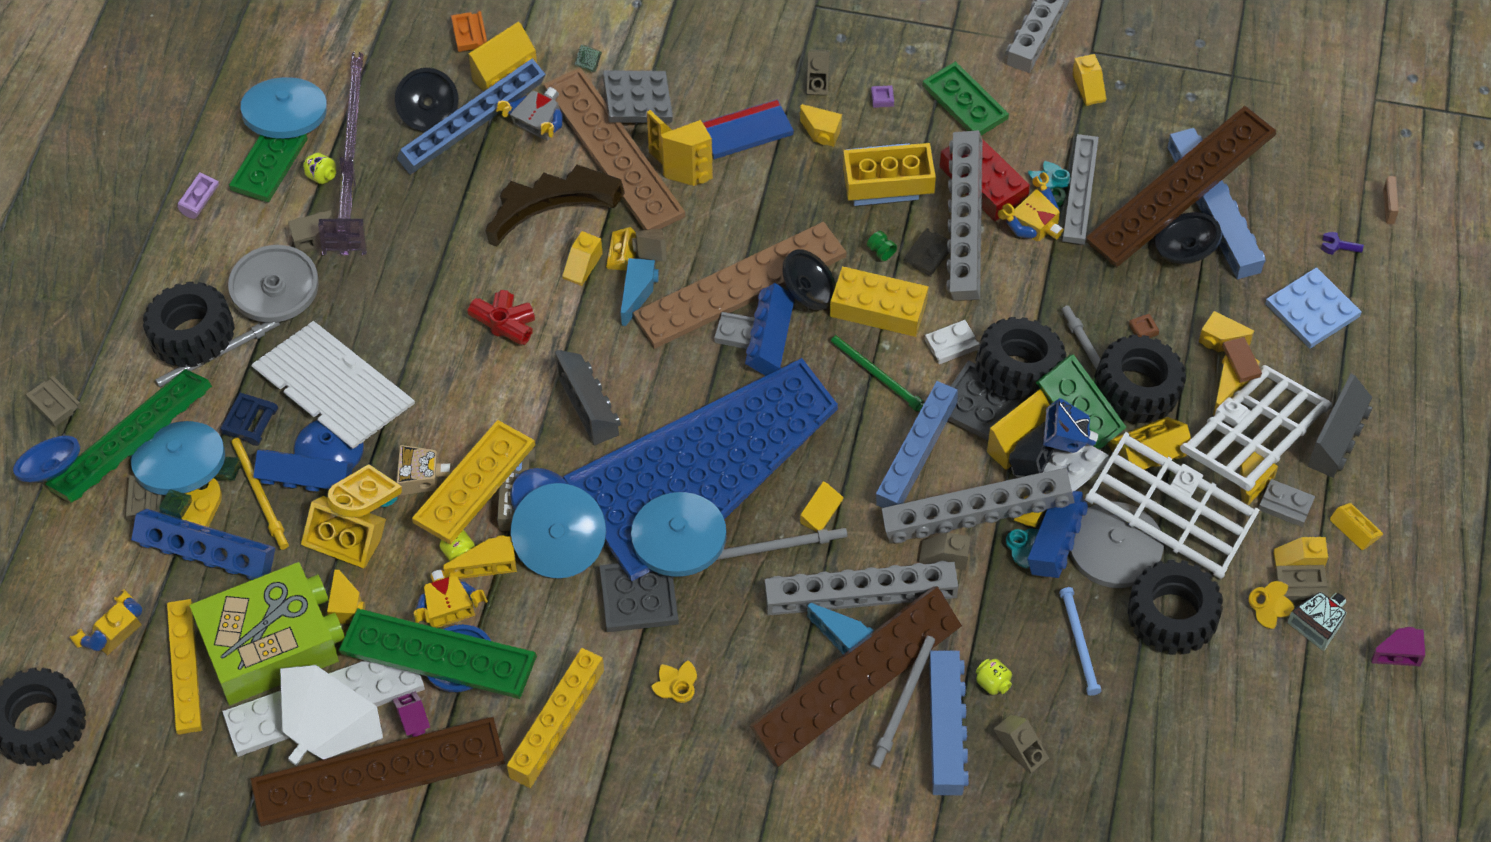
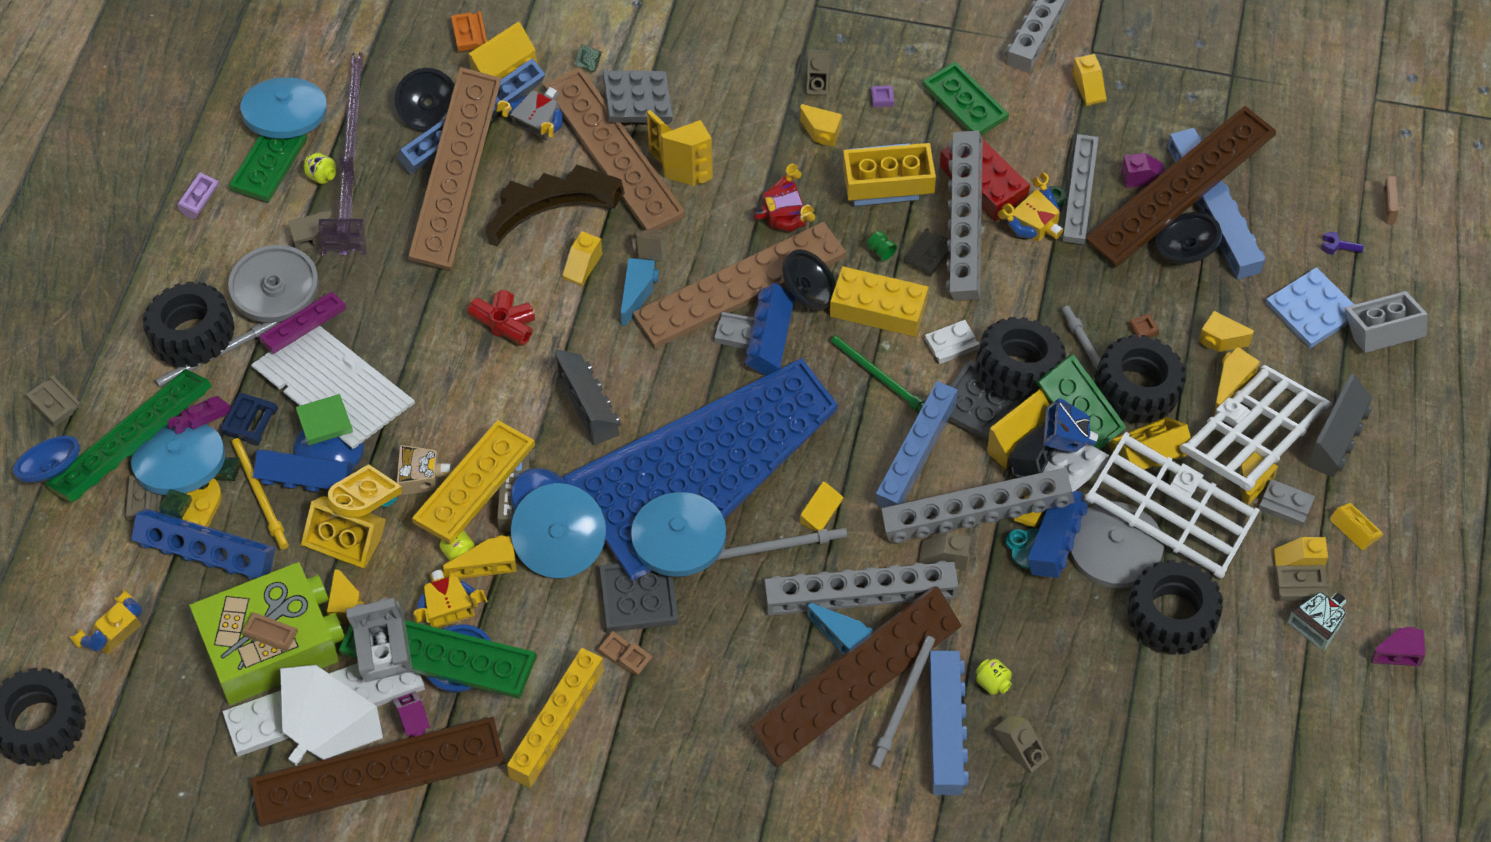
yellow plate [167,599,202,735] -> none
yellow slope [606,227,636,271] -> none
yellow plate [651,661,697,703] -> none
blue tile [702,99,793,159] -> none
teal plate [1028,161,1071,189] -> none
light blue bar [1059,587,1102,695] -> none
dark orange tile [1222,337,1262,383] -> none
yellow plate [1248,581,1295,629] -> none
none -> magenta plate [167,396,231,434]
none -> medium nougat tile [242,612,298,652]
none -> magenta plate [259,291,346,354]
none -> bright green tile [296,394,353,446]
none -> light grey brick [346,598,413,682]
none -> medium nougat plate [408,67,501,271]
none -> medium nougat slope [597,631,653,676]
none -> torso [752,163,815,232]
none -> magenta slope [1121,153,1166,188]
none -> light grey slope [1345,291,1428,353]

